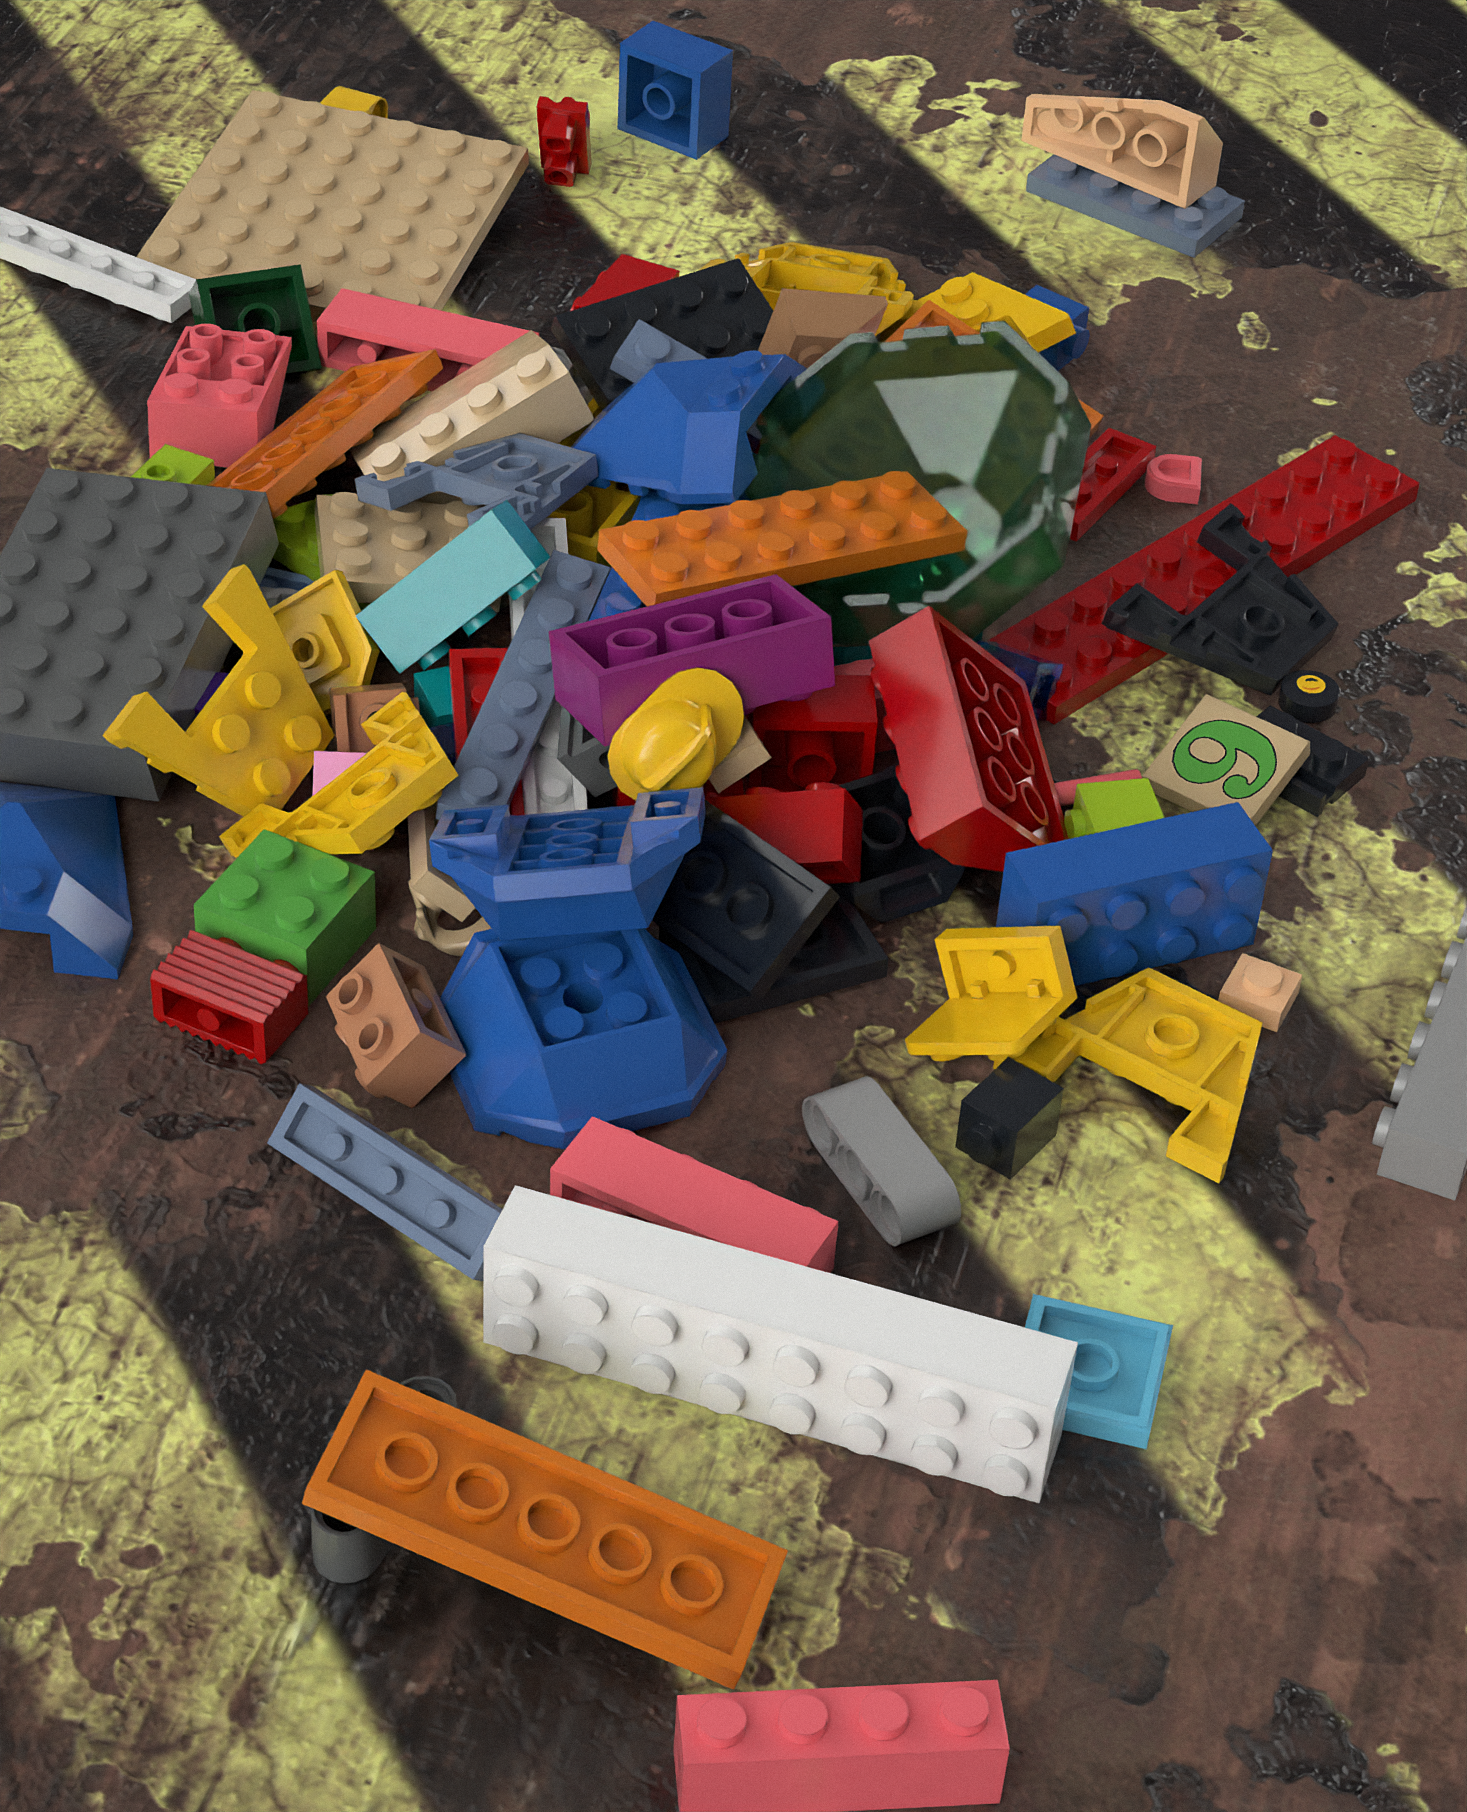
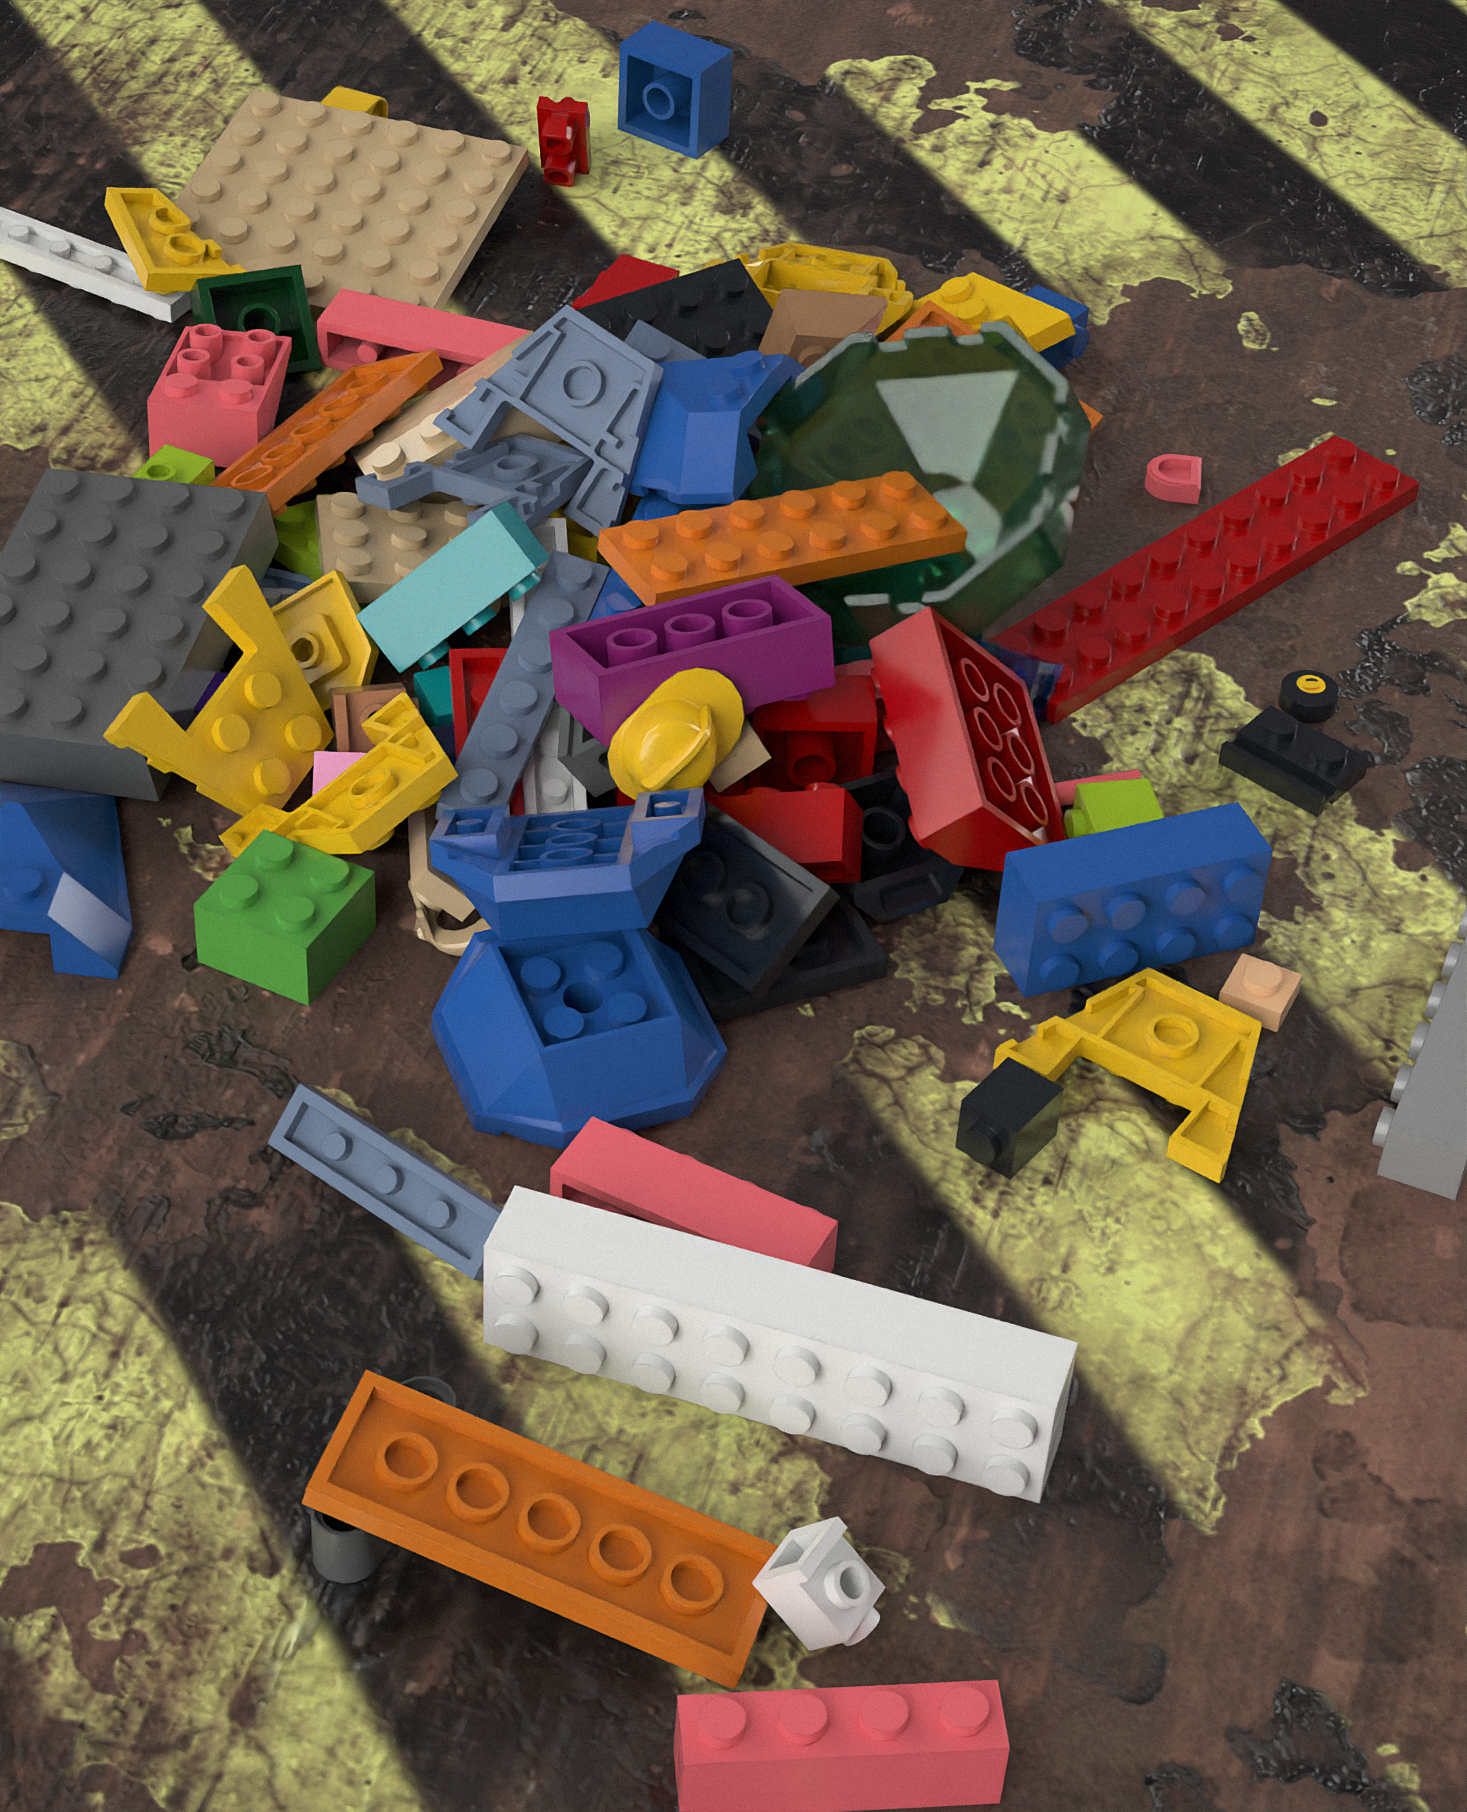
red brick [150,930,309,1064] -> none
nougat brick [326,943,466,1108] -> none
light grey beam [802,1076,961,1247] -> none
yellow bracket [905,926,1078,1061] -> none
light nougat wedge [1021,94,1223,209] -> none
medium azure tile [1025,1294,1173,1449] -> none
sand blue plate [1026,154,1245,258] -> none
red plate [1028,428,1157,542] -> none
black wing [1102,503,1339,696] -> none
tan tile [1142,694,1310,826] -> none
none -> yellow wing [104,187,247,294]
none -> sand blue wing [432,305,664,538]
none -> white brick [752,1516,886,1651]

